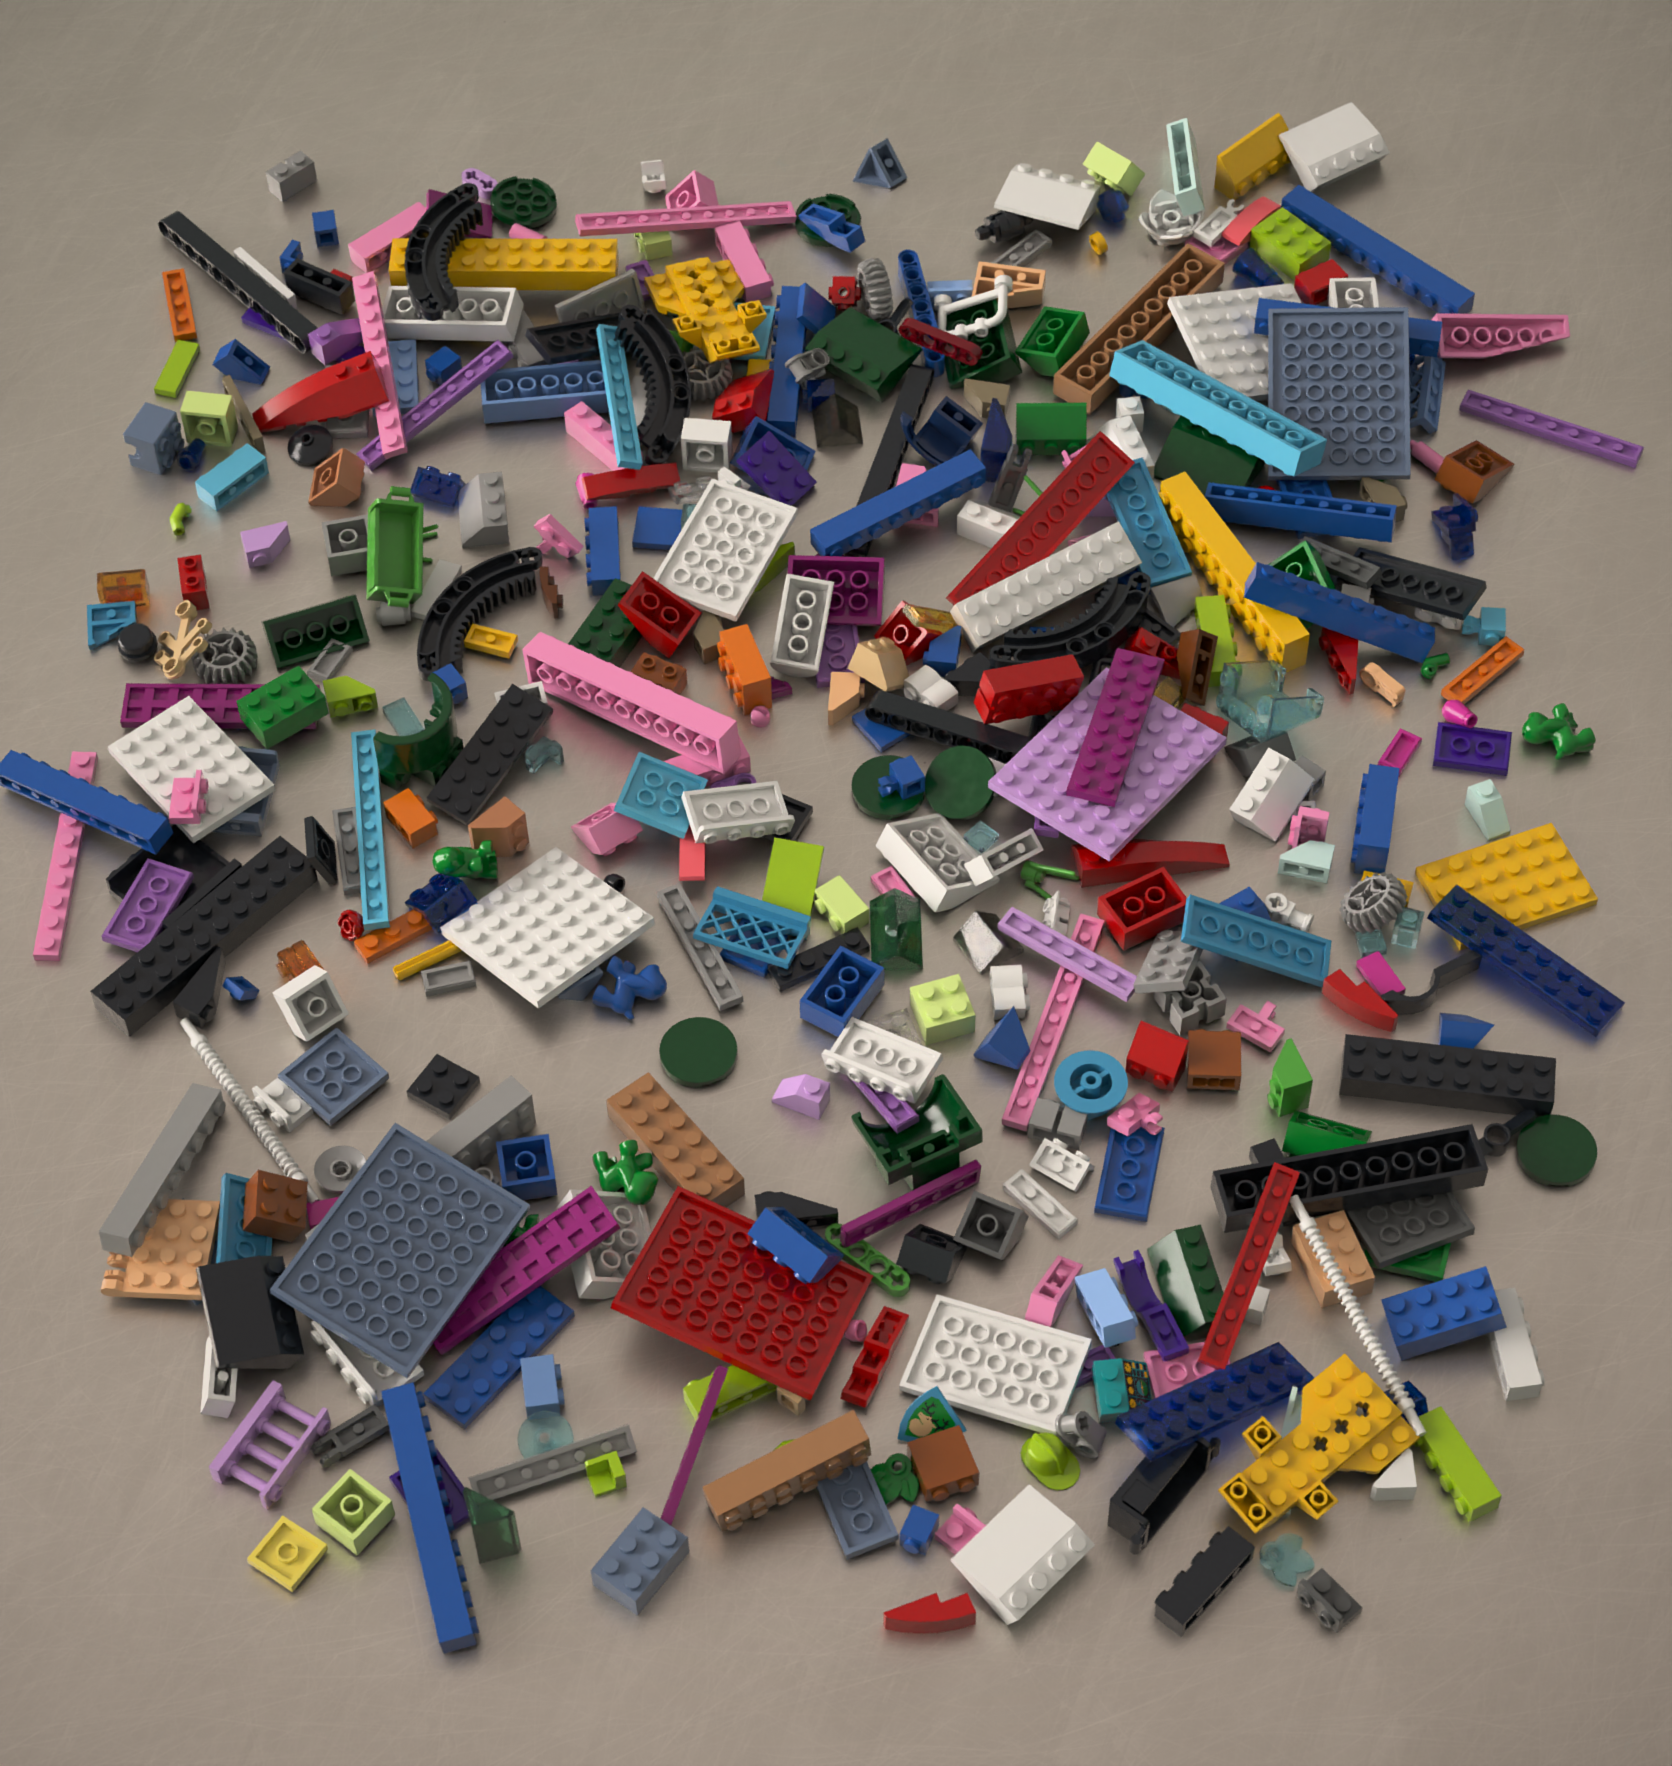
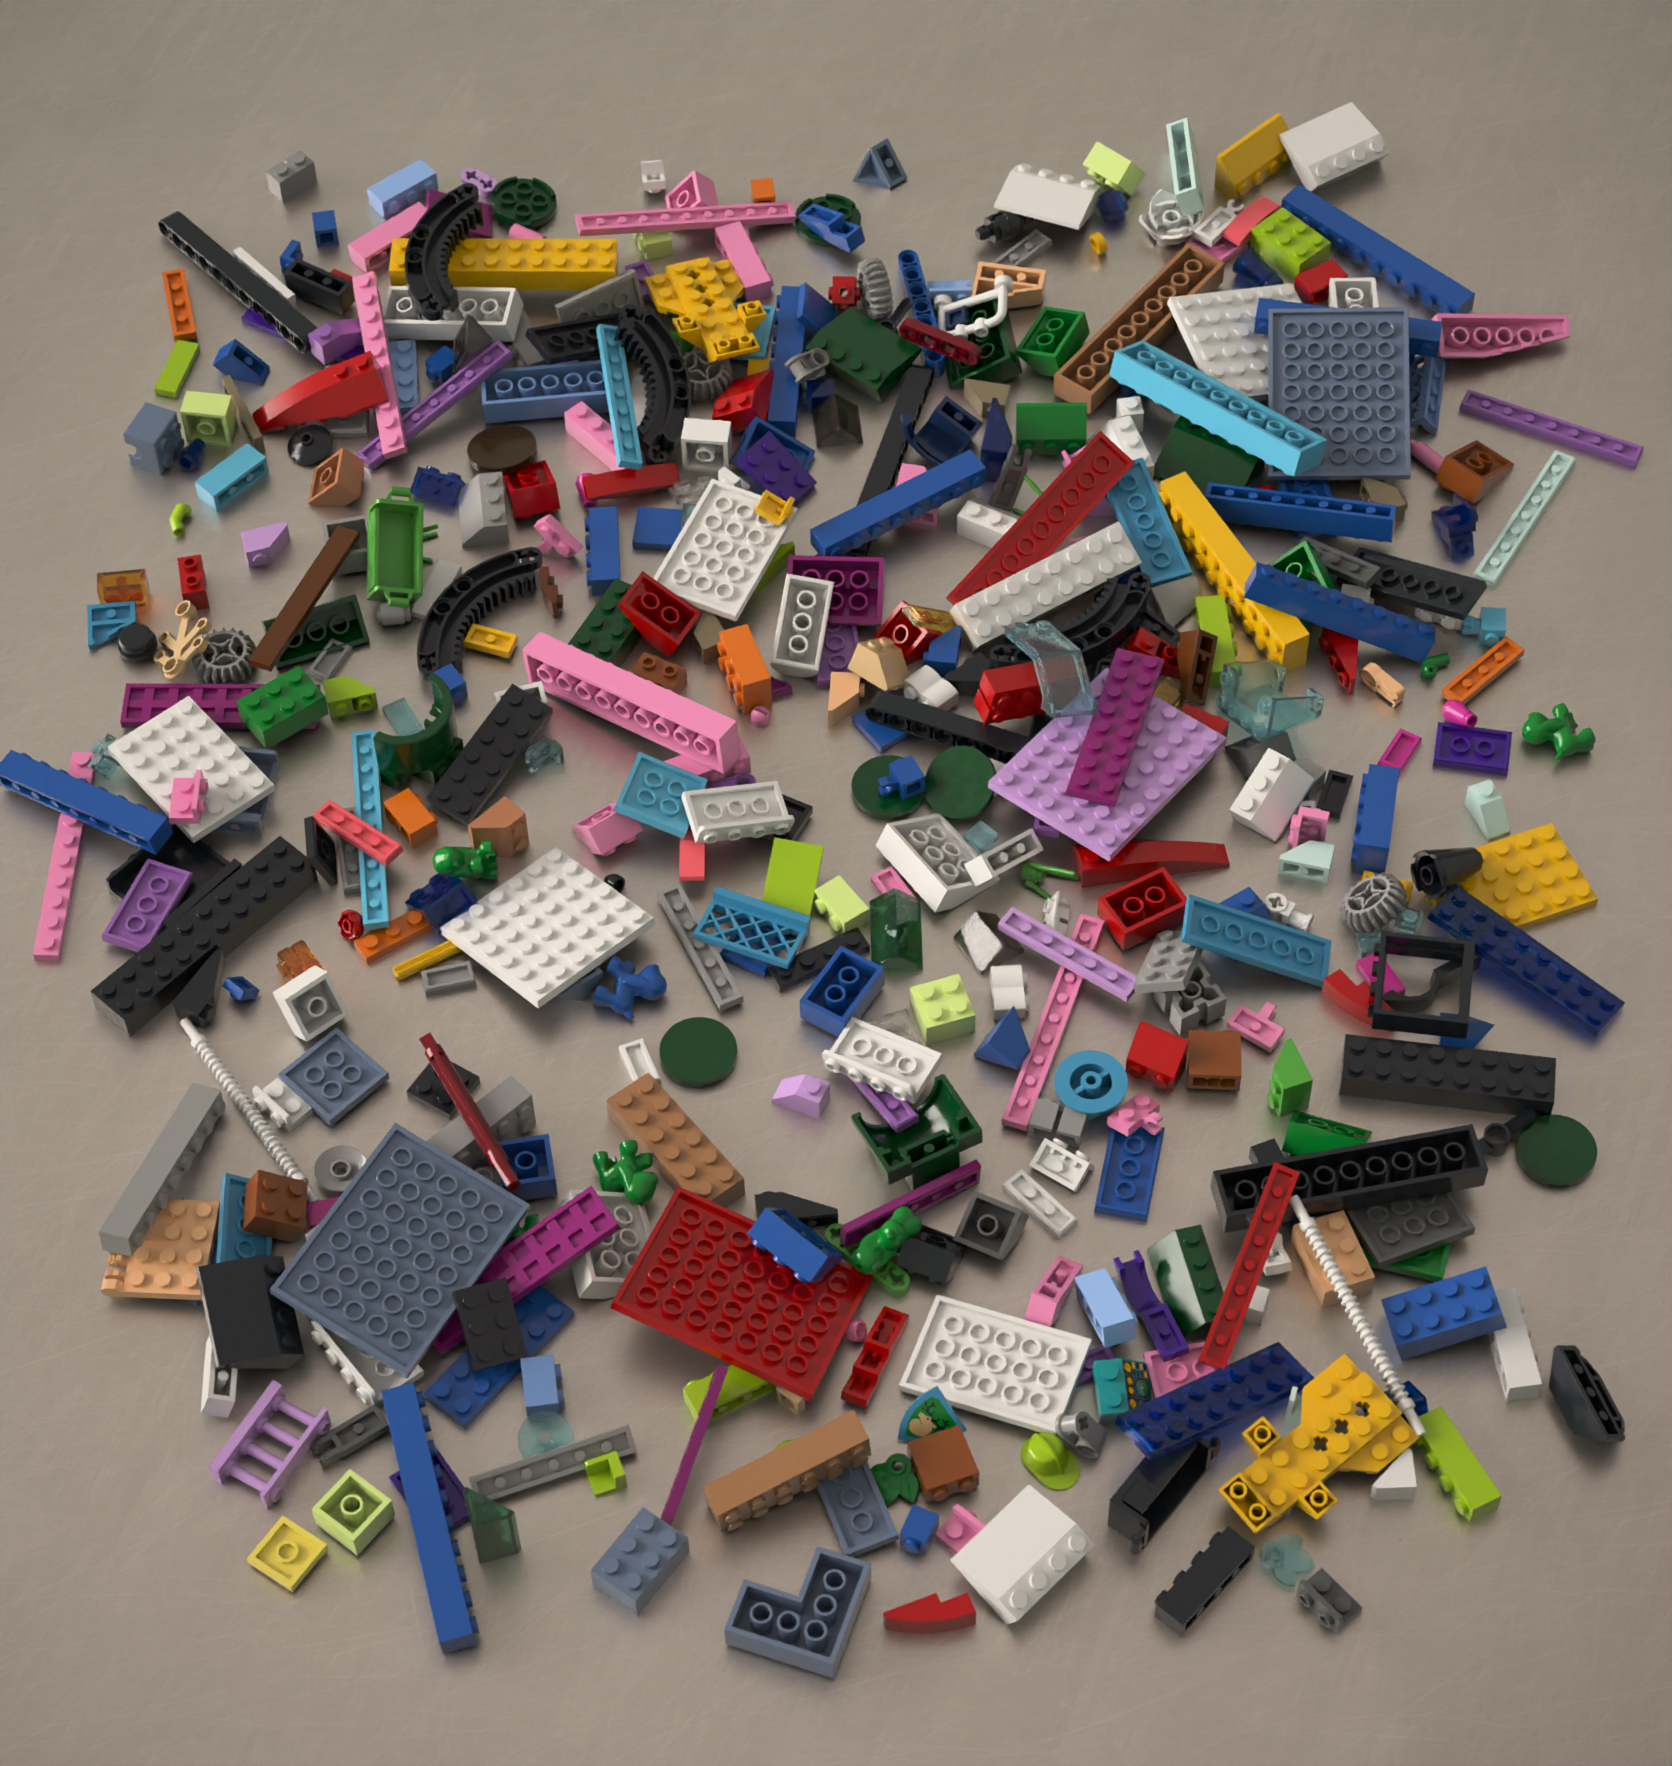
none -> clear light blue bracket [88,733,120,778]
none -> reddish brown tile [248,526,360,672]
none -> coral tile [313,800,404,867]
none -> light blue brick [367,159,438,219]
none -> dark red piece [419,1033,522,1193]
none -> clear smoke slope [452,315,493,376]
none -> black plate [452,1278,528,1372]
none -> dark brown tile [467,425,537,475]
none -> red slope [502,460,561,519]
none -> white tile [619,1038,661,1084]
none -> sand blue brick [724,1546,871,1679]
none -> orange brick [750,178,776,203]
none -> yellow bracket [754,490,795,526]
none -> green animal [852,1206,922,1274]
none -> dark blue tile [945,305,970,331]
none -> clear light blue windscreen [1004,620,1097,718]
none -> black tile [1316,769,1353,819]
none -> black window [1367,931,1475,1039]
none -> black cone [1410,847,1483,900]
none -> light aqua tile [1473,450,1577,588]
none -> black wedge [1549,1345,1625,1442]

